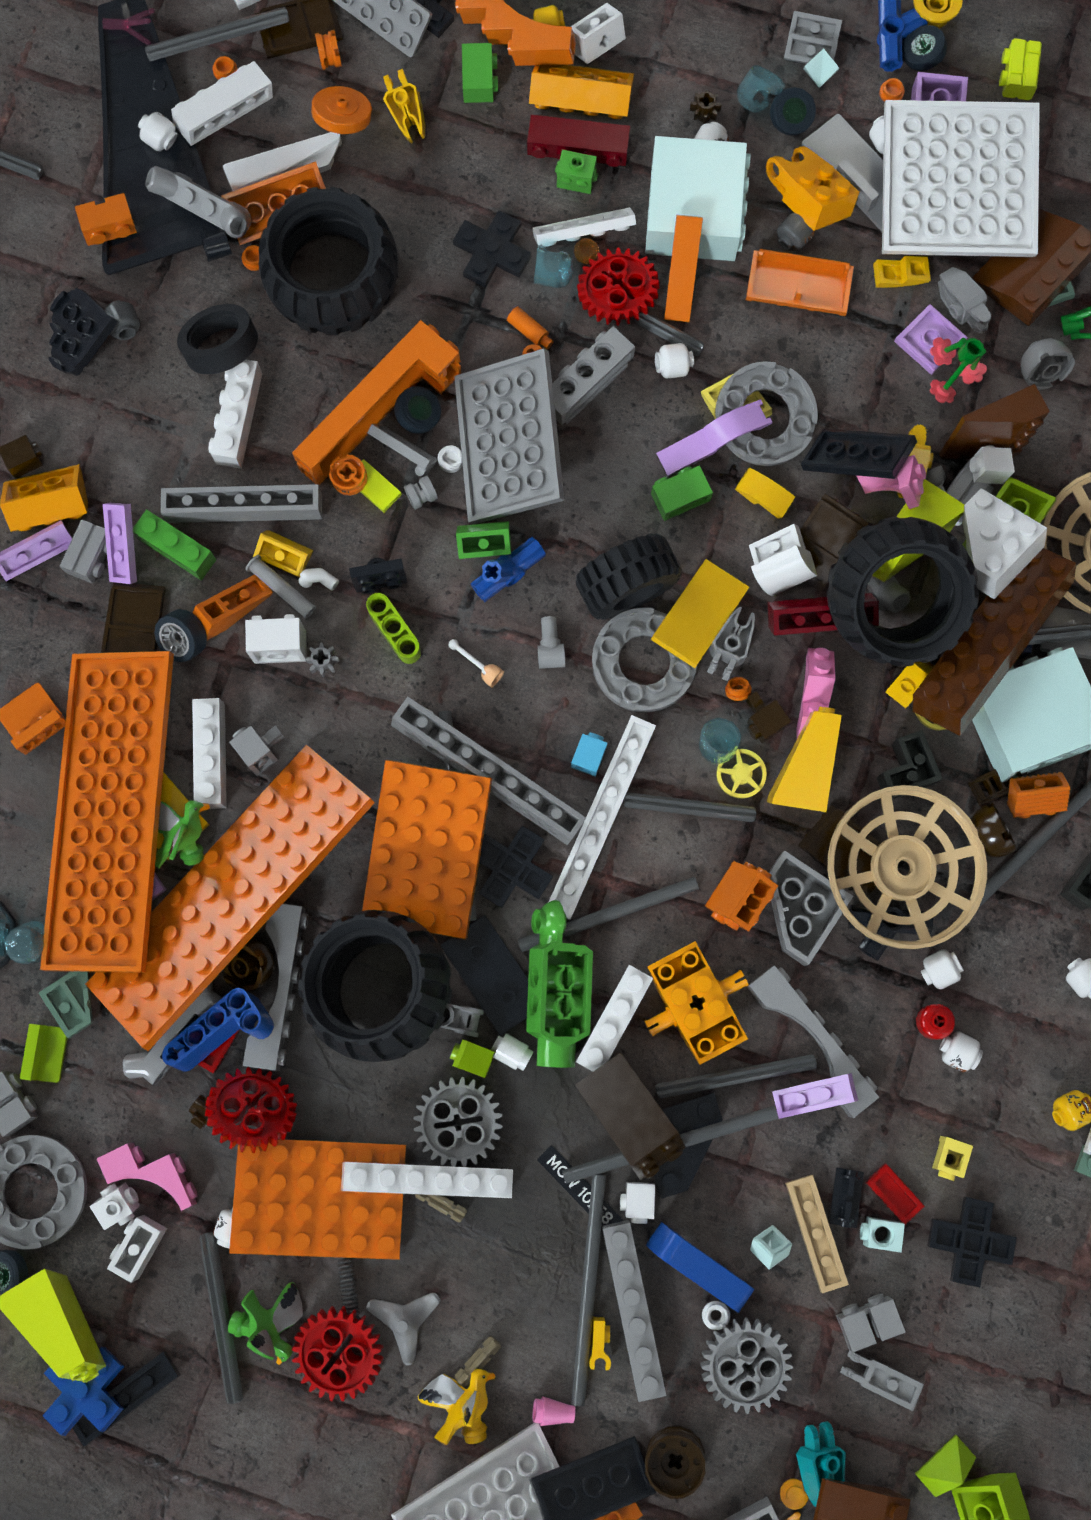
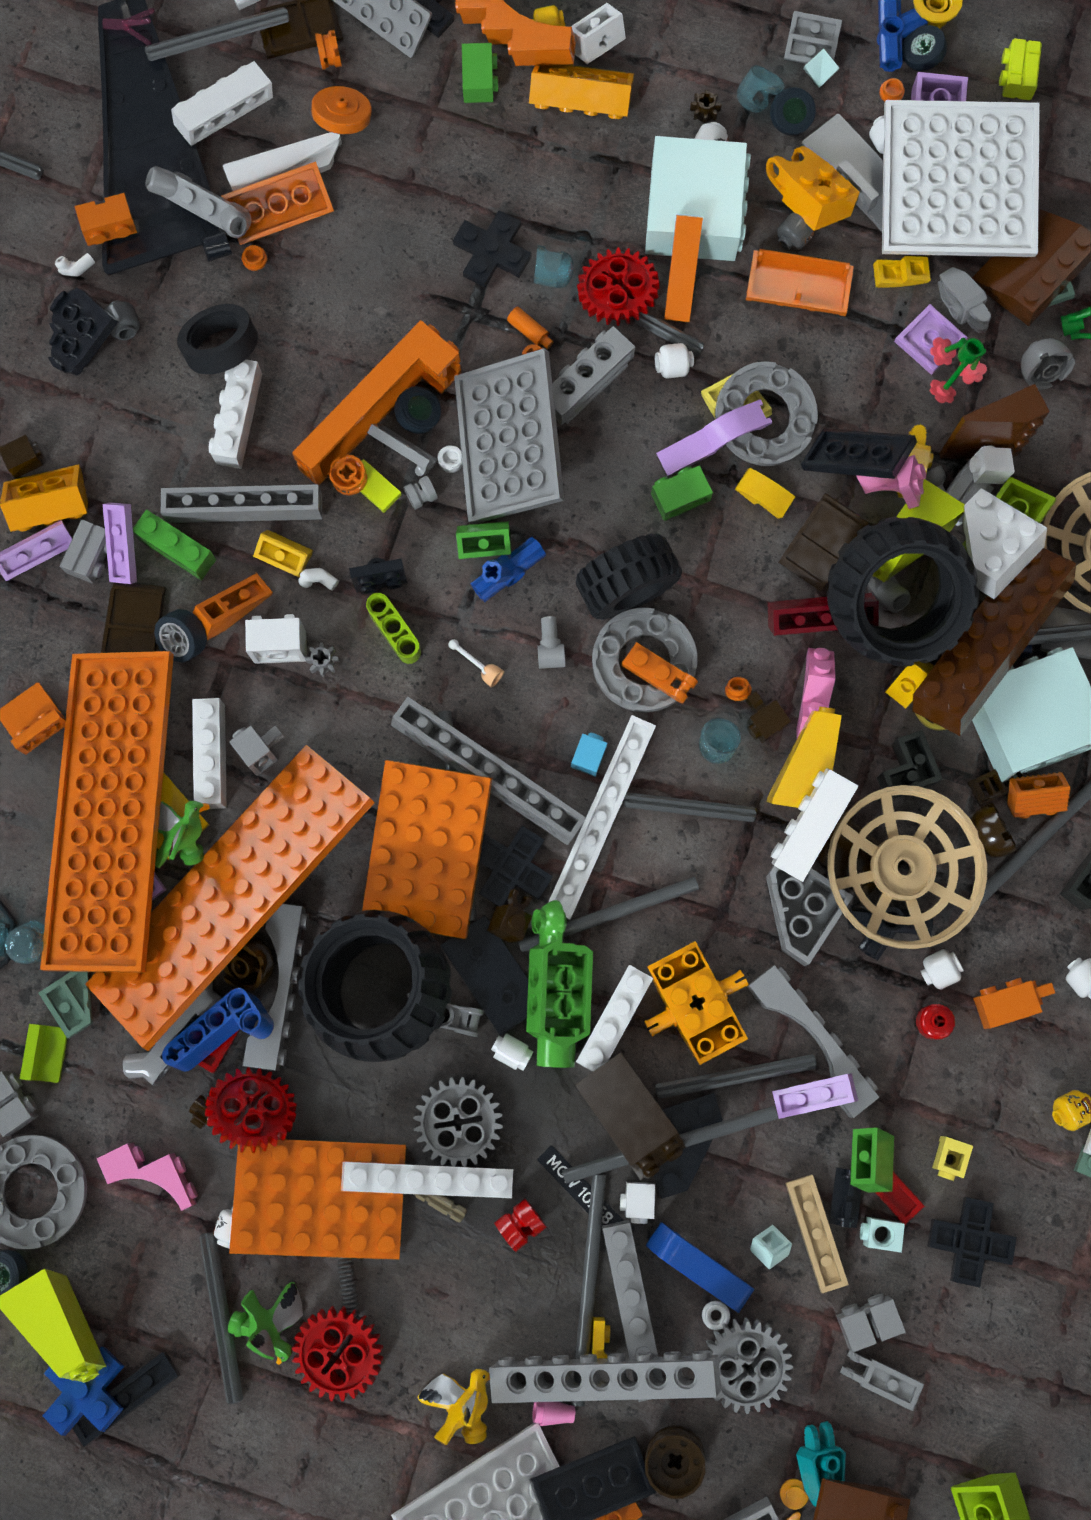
white brick [90,1182,140,1230] -> none
white brick [107,1215,168,1283] -> none
white head [138,112,178,151] -> none
orange plate [212,56,238,80] -> none
light grey pin [245,555,316,619] -> none
black tyre [259,187,398,336] -> none
light grey piece [366,1293,441,1365] -> none
yellow hinge [383,69,426,143] -> none
lime slope [450,1039,495,1078] -> none
dark tan axle [454,1336,501,1387] -> none
dark red brick [527,115,630,167] -> none
white plate [533,207,636,246] -> none
bright green head [555,150,598,194] -> none
clear orange plate [574,238,599,264] -> none
yellow tile [651,559,749,668] -> none
orange brick [705,861,779,932] -> none
light grey hinge [707,607,755,681] -> none
light yellow wheel [716,749,767,799] -> none
white brick [749,524,817,596] -> none
lime slope [915,1434,976,1497] -> none
white head [939,1031,983,1072] -> none
none -> white arm [55,253,95,277]
none -> dark brown brick [487,889,532,942]
none -> light grey brick [489,1350,721,1403]
none -> red wheel [494,1198,547,1252]
none -> orange plate [622,642,698,704]
none -> white brick [771,768,858,882]
none -> bright green brick [850,1128,894,1193]
none -> orange hinge [973,978,1055,1029]

